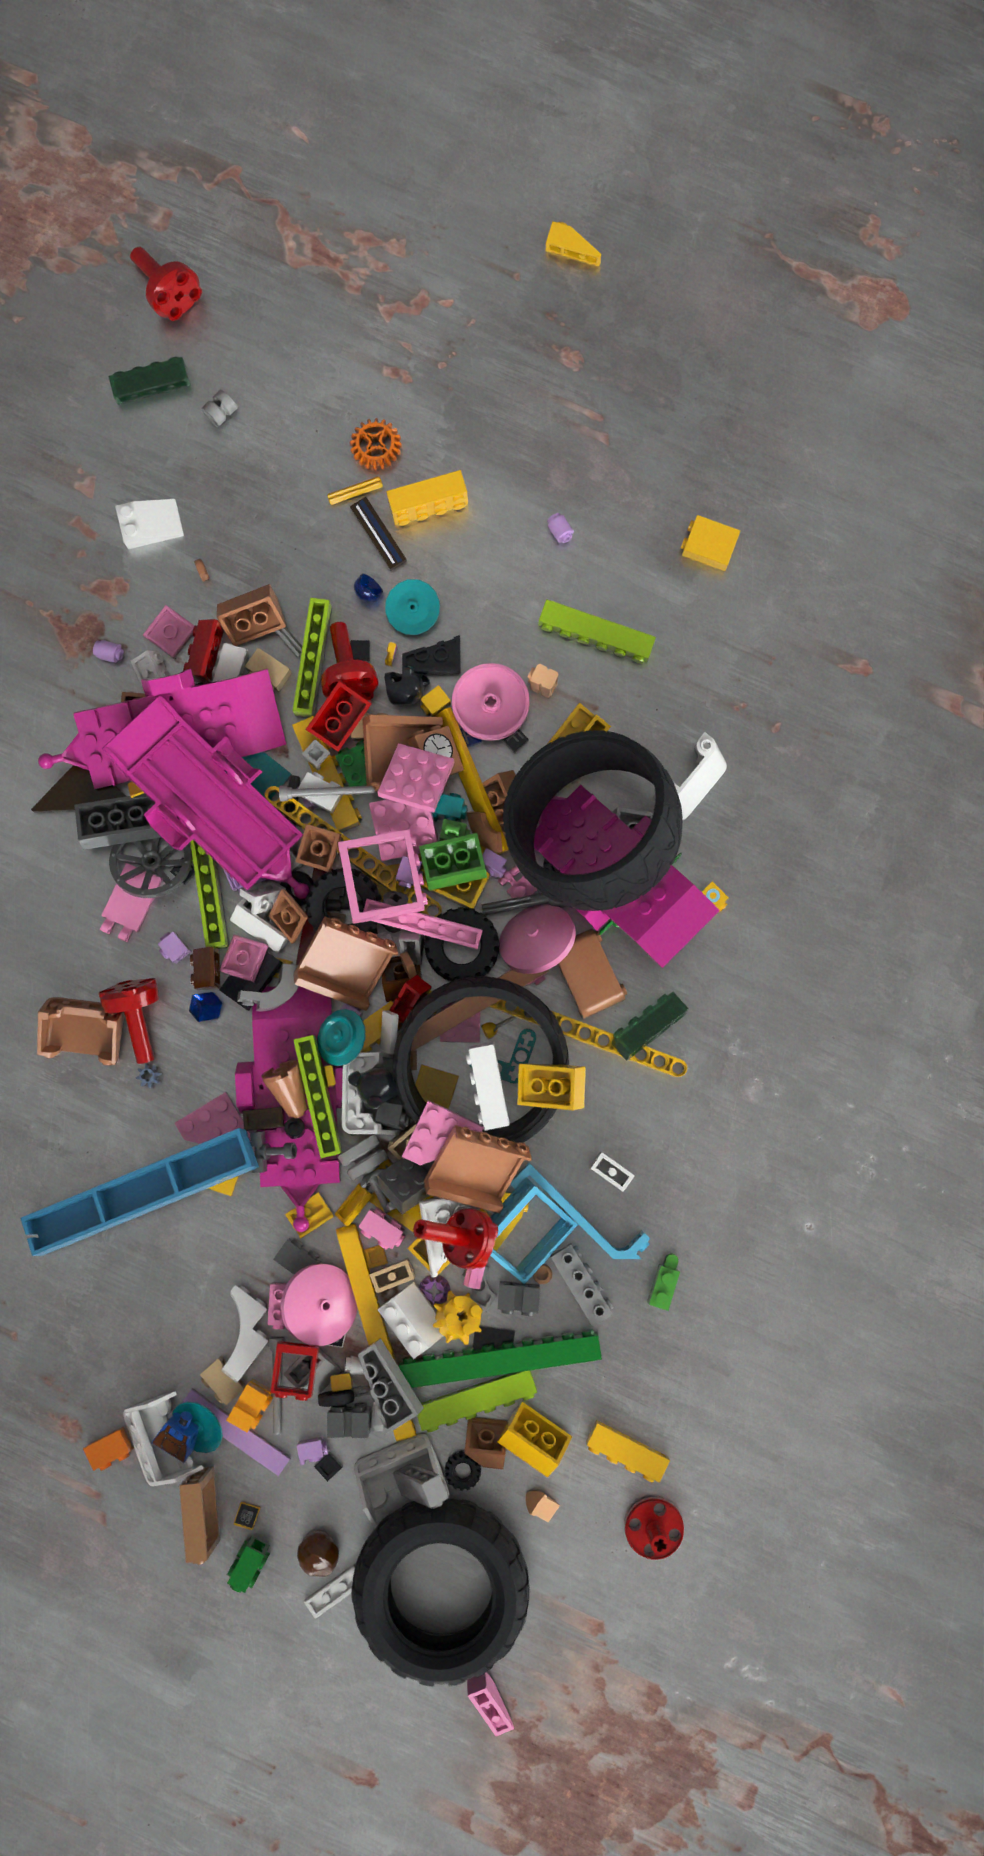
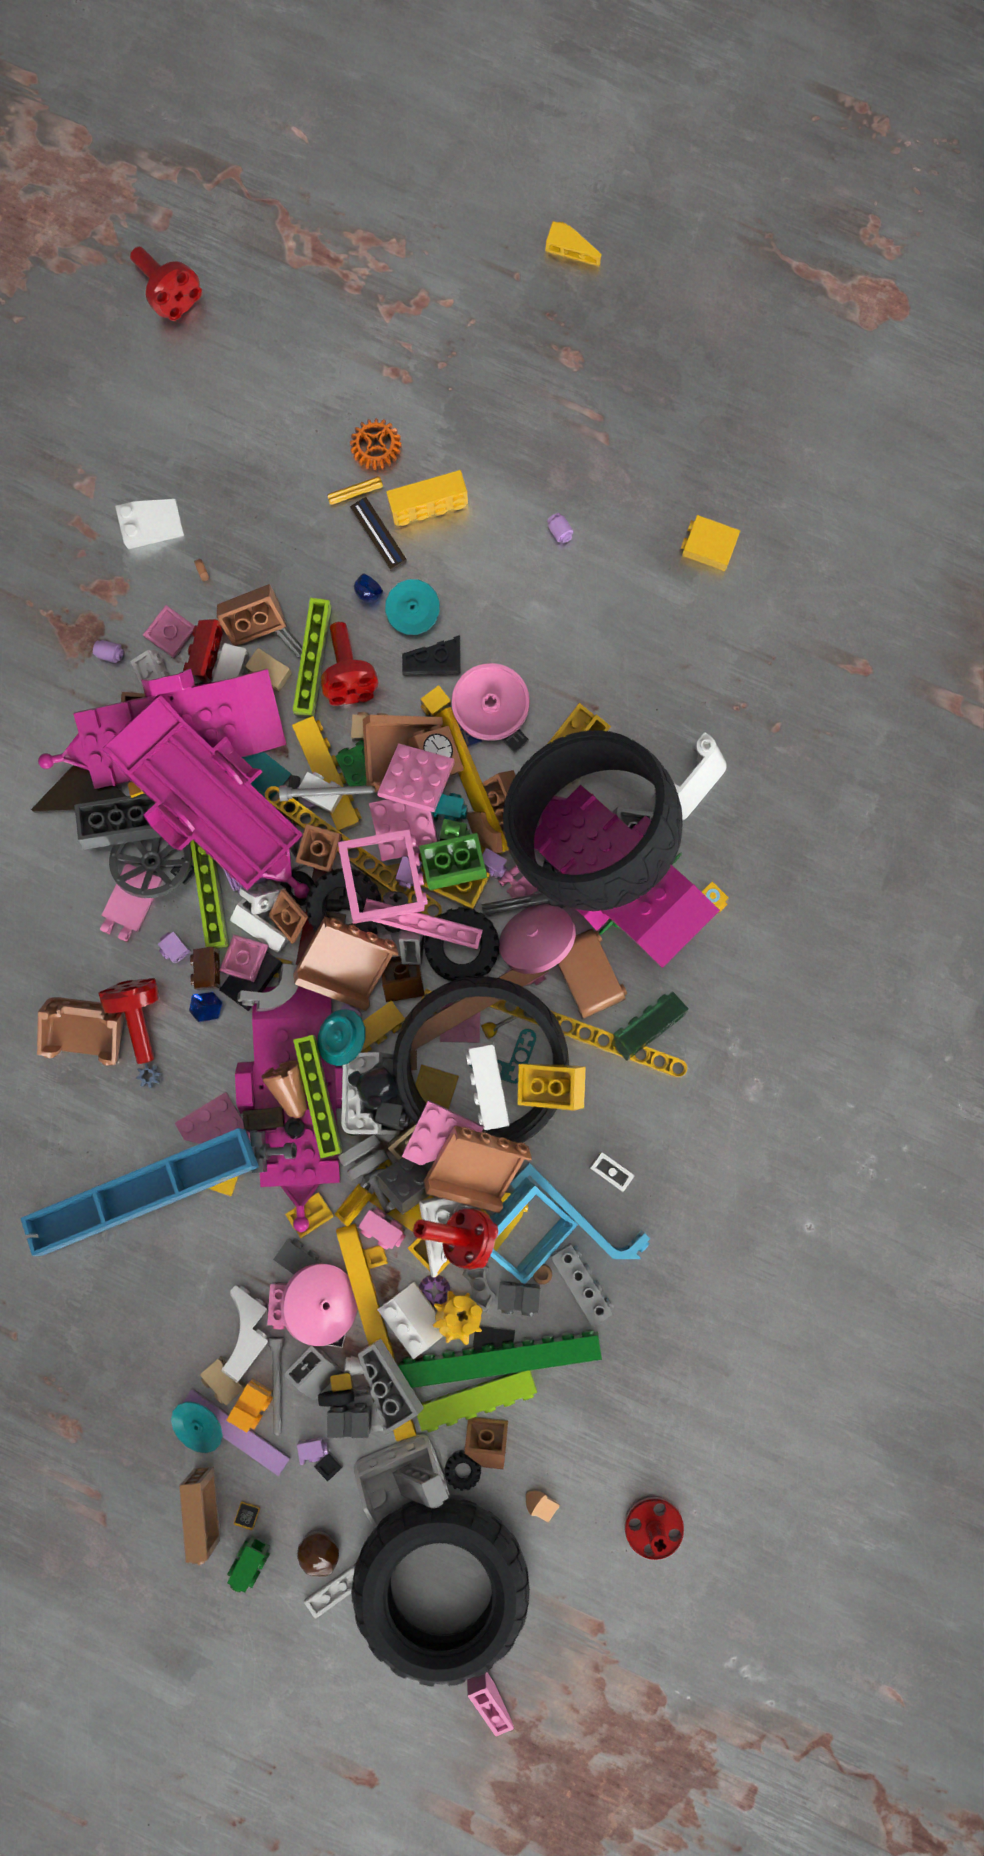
orange brick [83,1426,134,1471] -> none
clear green brick [108,357,191,405] -> none
white windscreen [123,1391,203,1486] -> none
torso [152,1411,199,1463] -> none
light grey wheel [201,389,238,427] -> none
red window [270,1341,320,1401] -> none
light grey panel [302,739,330,771] -> none
red slope [305,681,372,752] -> none
yellow tile [323,1065,336,1088] -> none
black tile [350,640,370,661] -> none
tan brick [369,1258,415,1293] -> none
white tile [380,1010,399,1054] -> none
black piece [384,665,430,706] -> none
yellow tile [385,642,398,667] -> none
red piece [389,975,432,1023] -> none
medium nougat tile [400,952,417,979] -> none
bright pink piece [463,1266,486,1289] -> none
yellow brick [497,1402,572,1478] -> none
light nougat brick [528,664,559,698] -> none
lime brick [538,599,656,664] -> none
yellow brick [586,1420,670,1483] -> none
bright green brick [647,1253,680,1311] -> none

